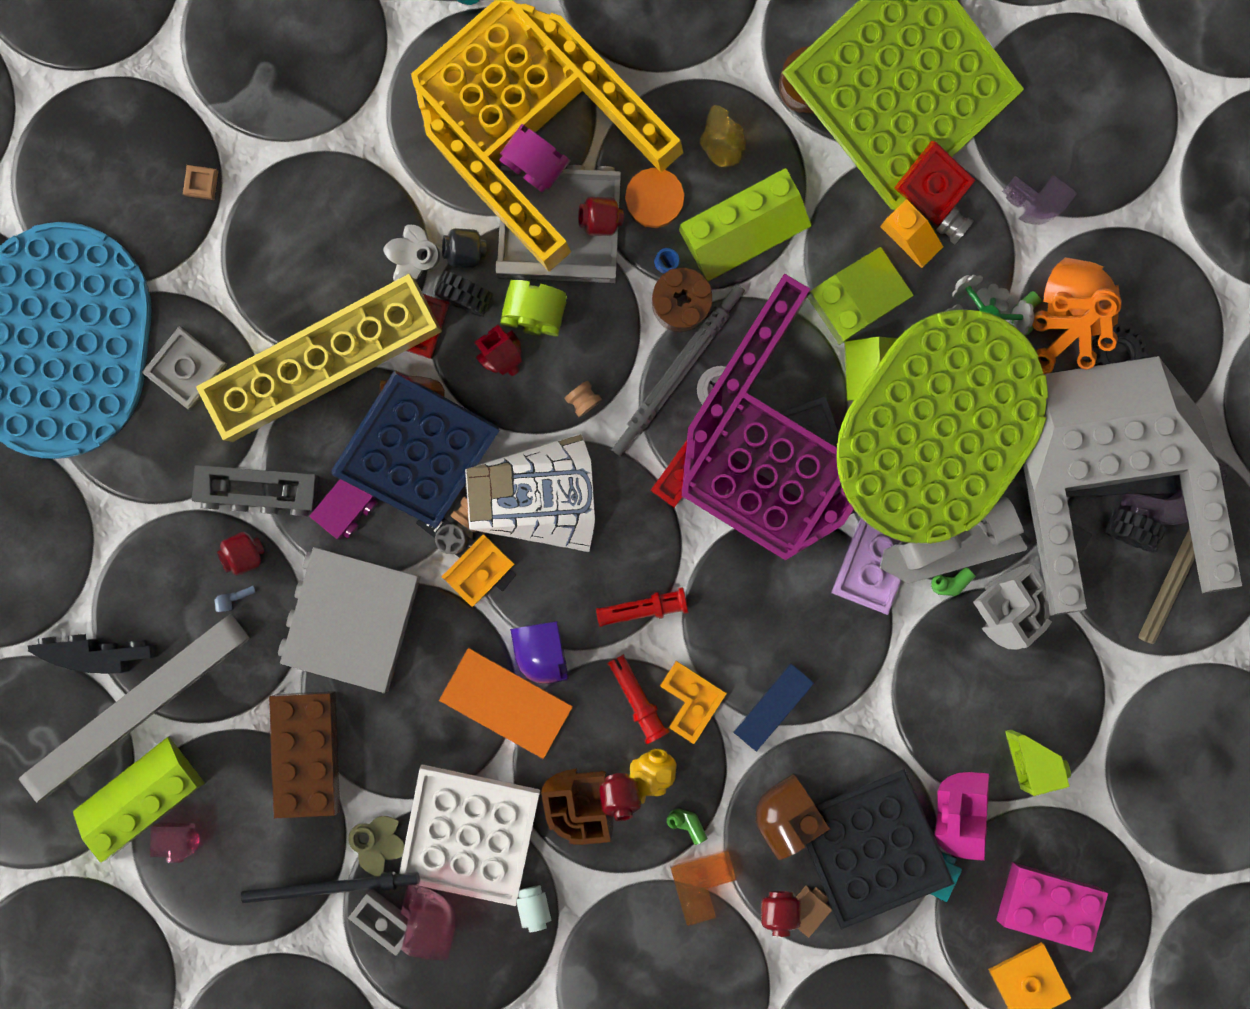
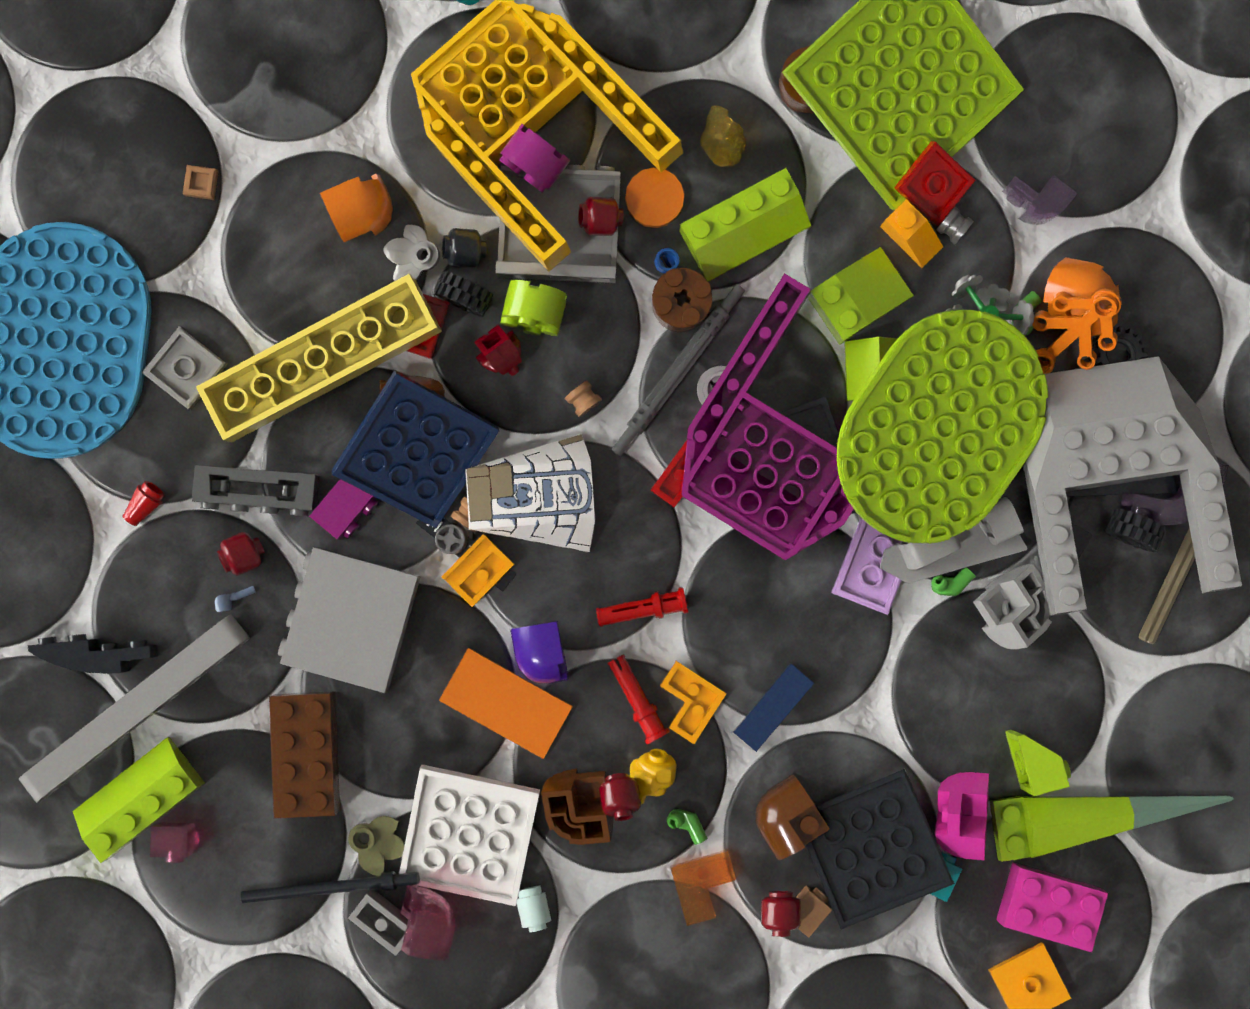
none -> red cone [122,481,165,526]
none -> orange brick [320,174,393,242]
none -> lime plate [989,796,1234,862]

